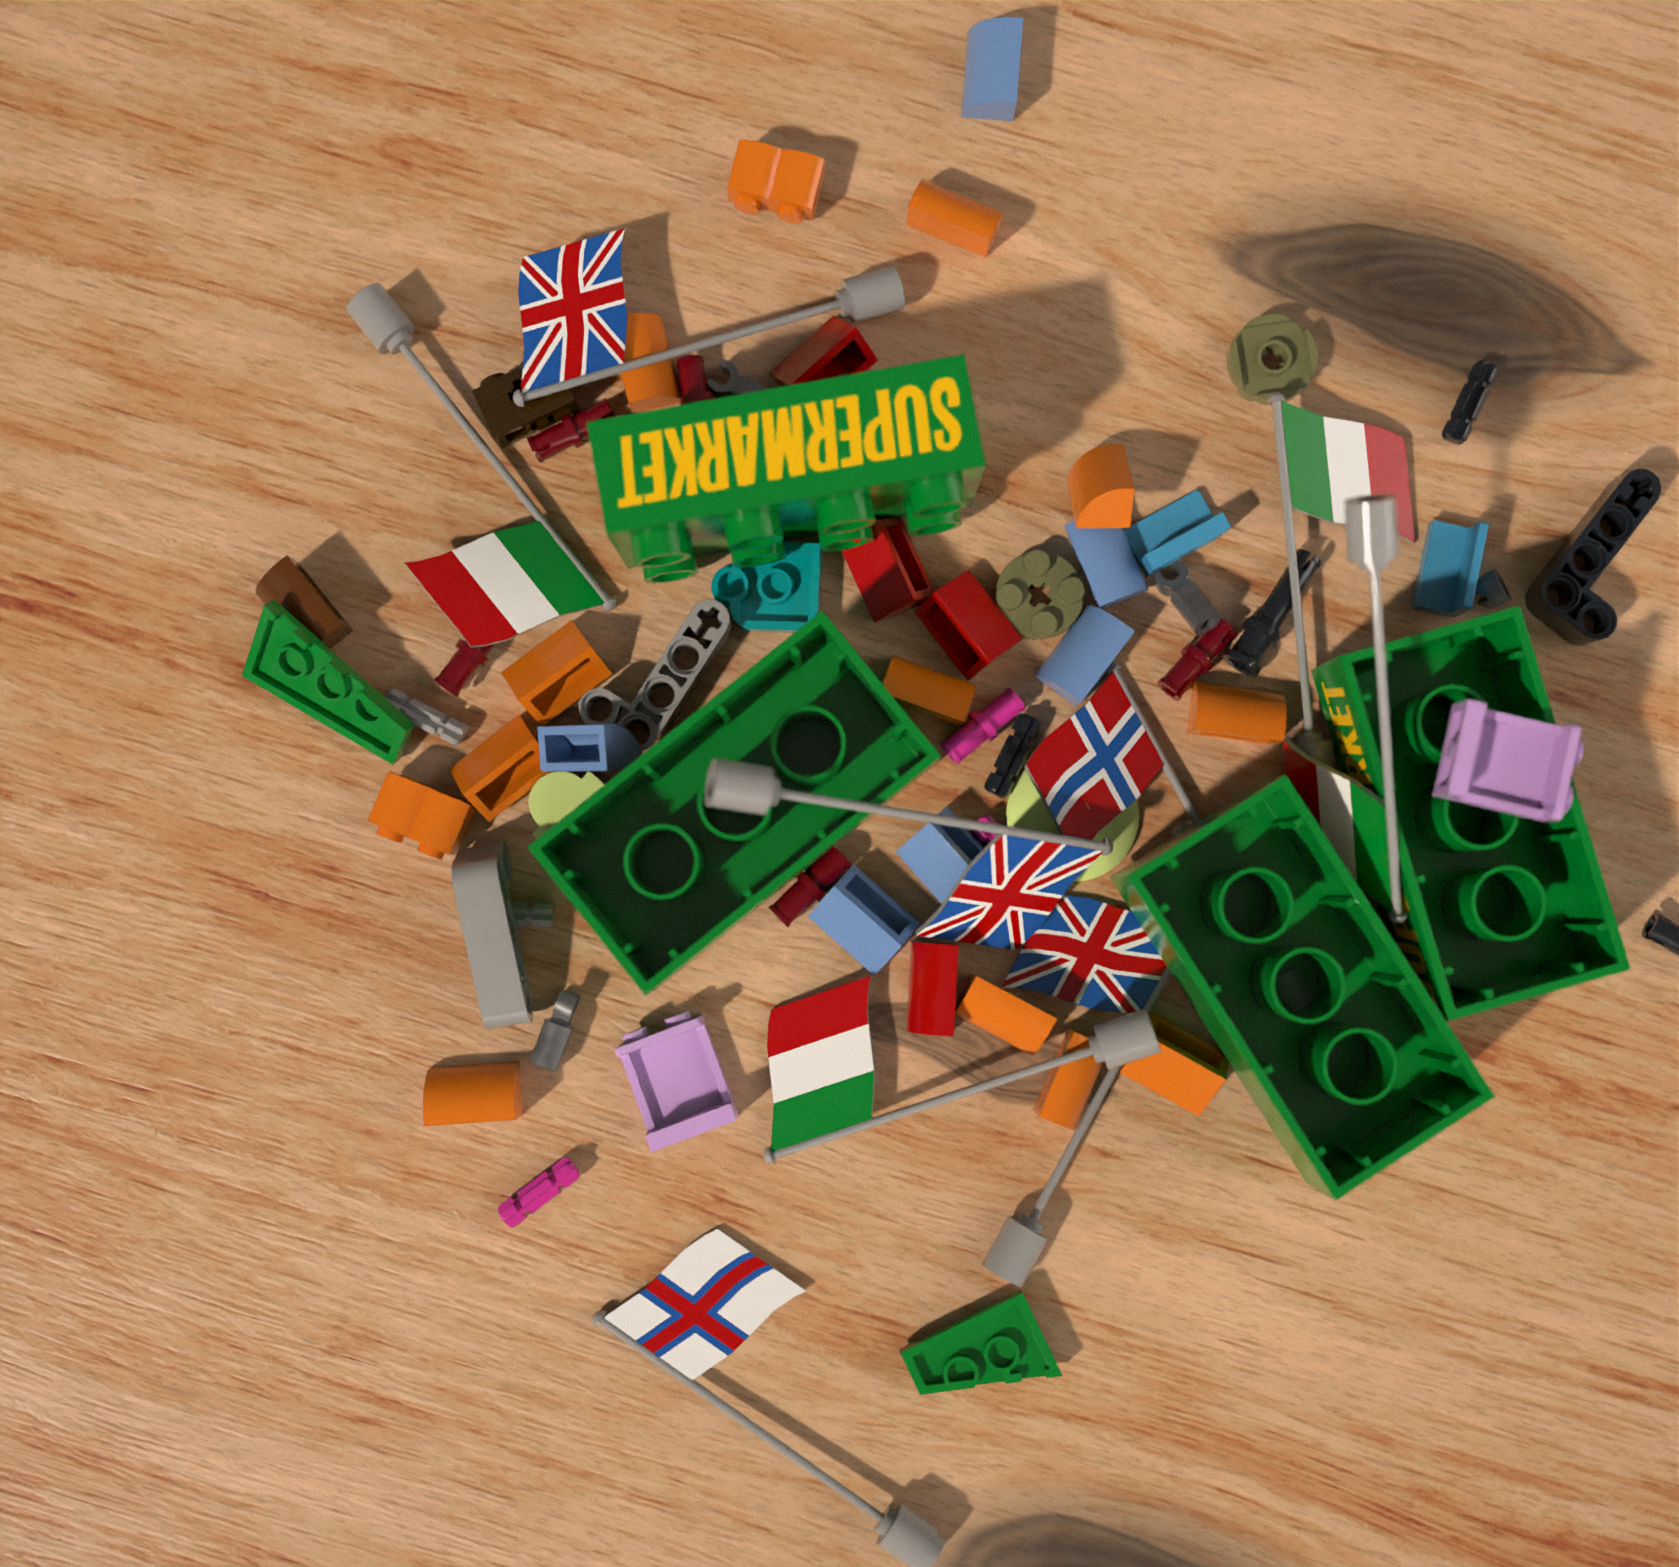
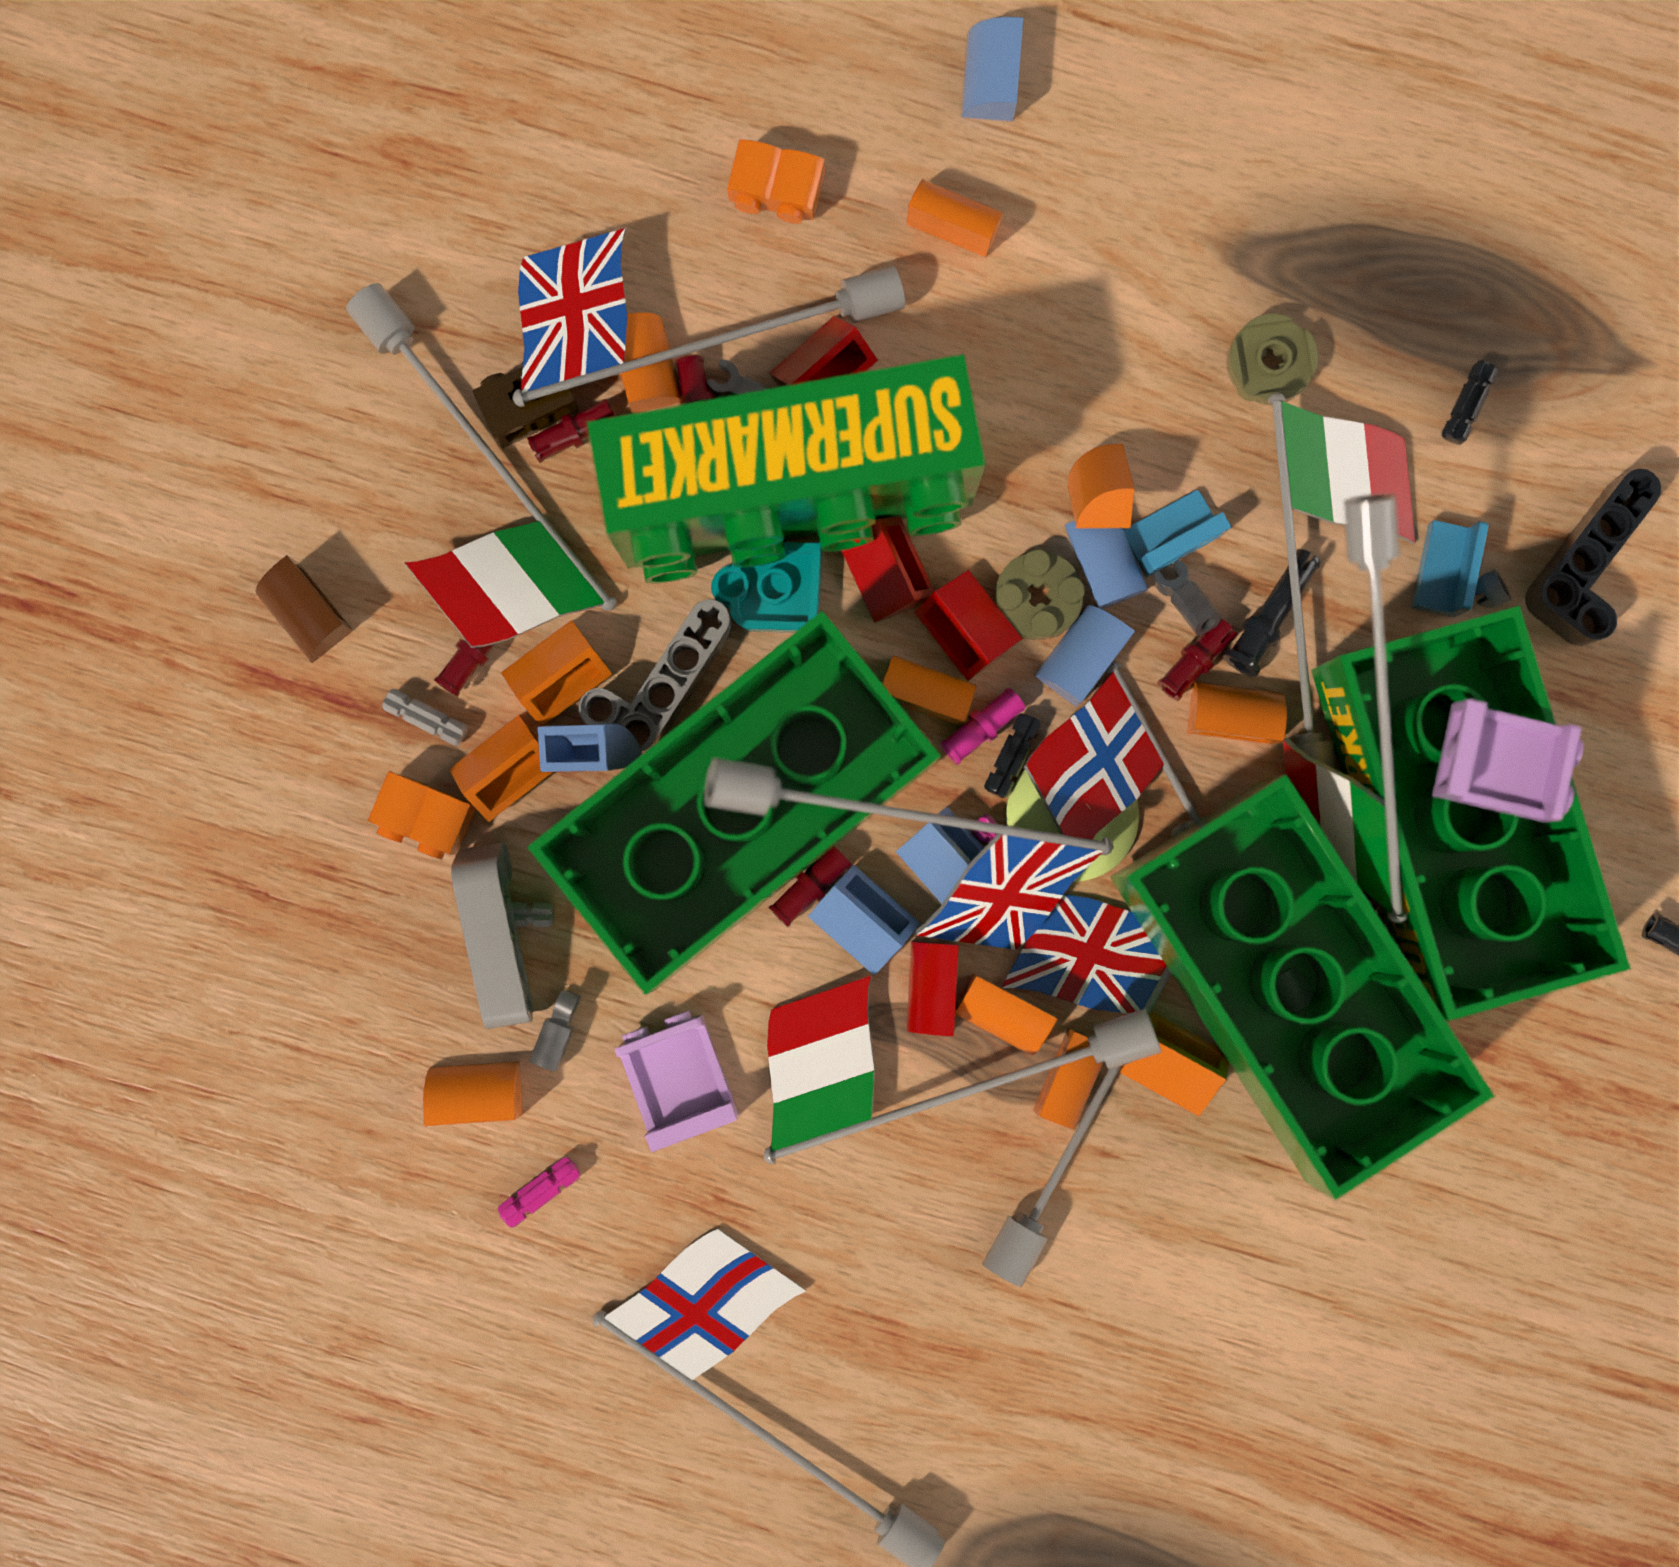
green wing [242,599,415,765] -> none
yellowish green piece [528,771,605,838] -> none
green wing [900,1289,1063,1395] -> none

